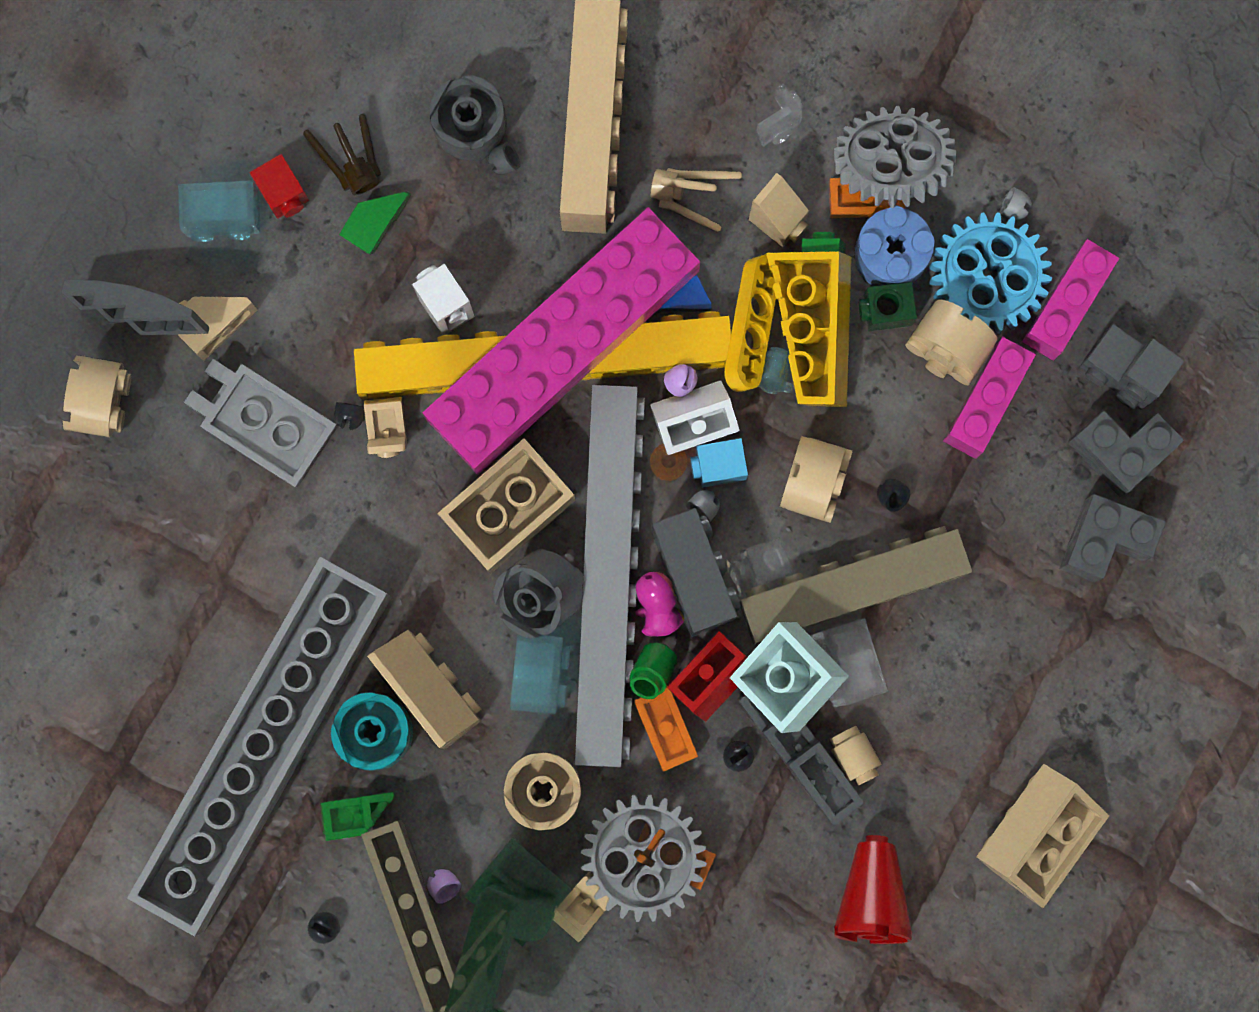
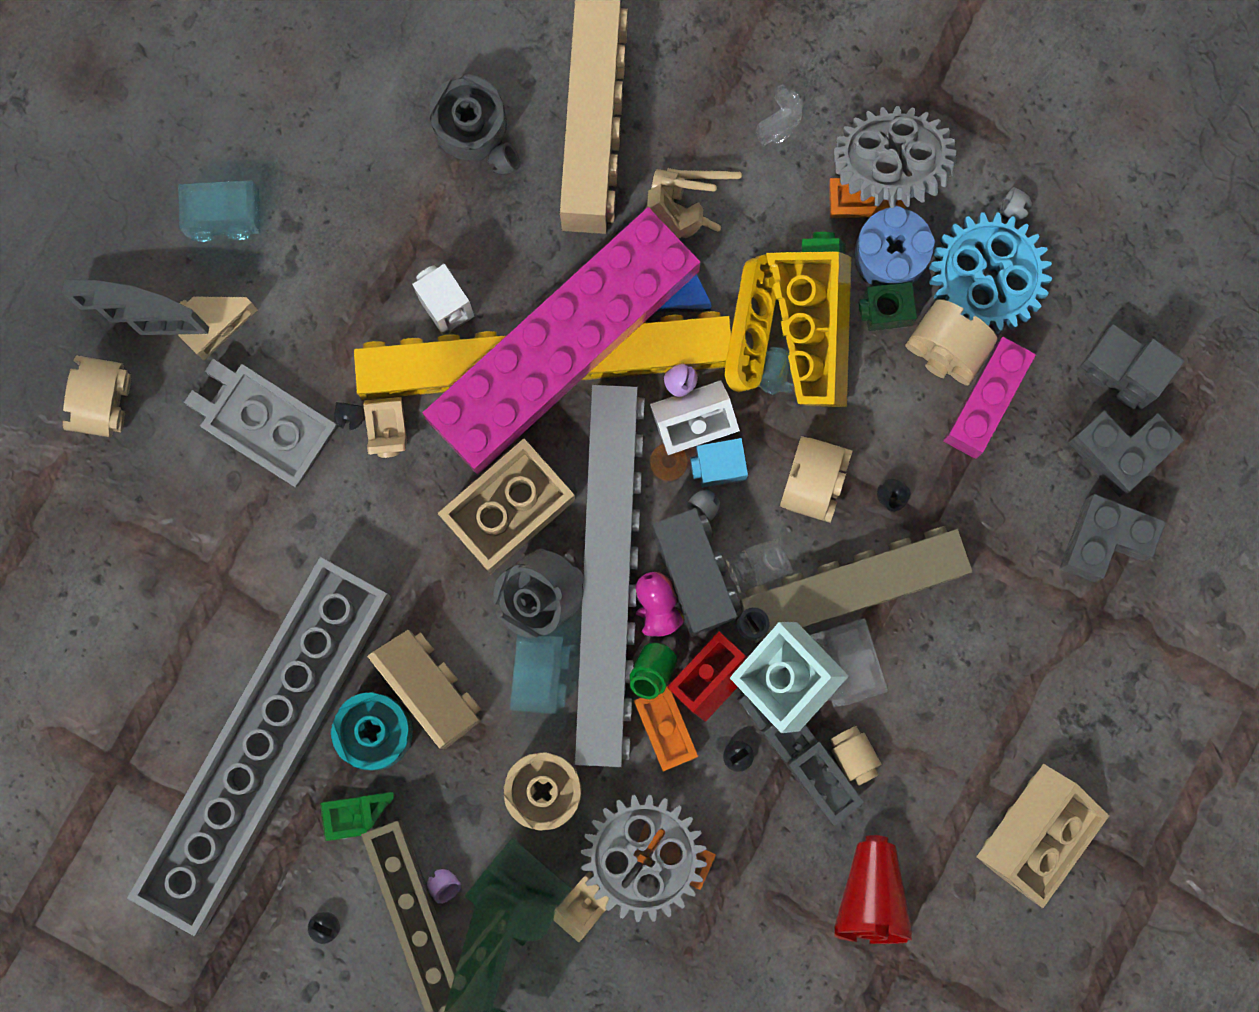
red brick [249,154,309,219] -> none
dark brown plant [303,114,381,196] -> none
green slope [339,191,411,255] -> none
tan slope [749,173,809,247] -> none
dark pink brick [1022,239,1119,361] -> none
none -> tan bracket [645,184,703,239]
none -> black hinge [737,608,770,640]

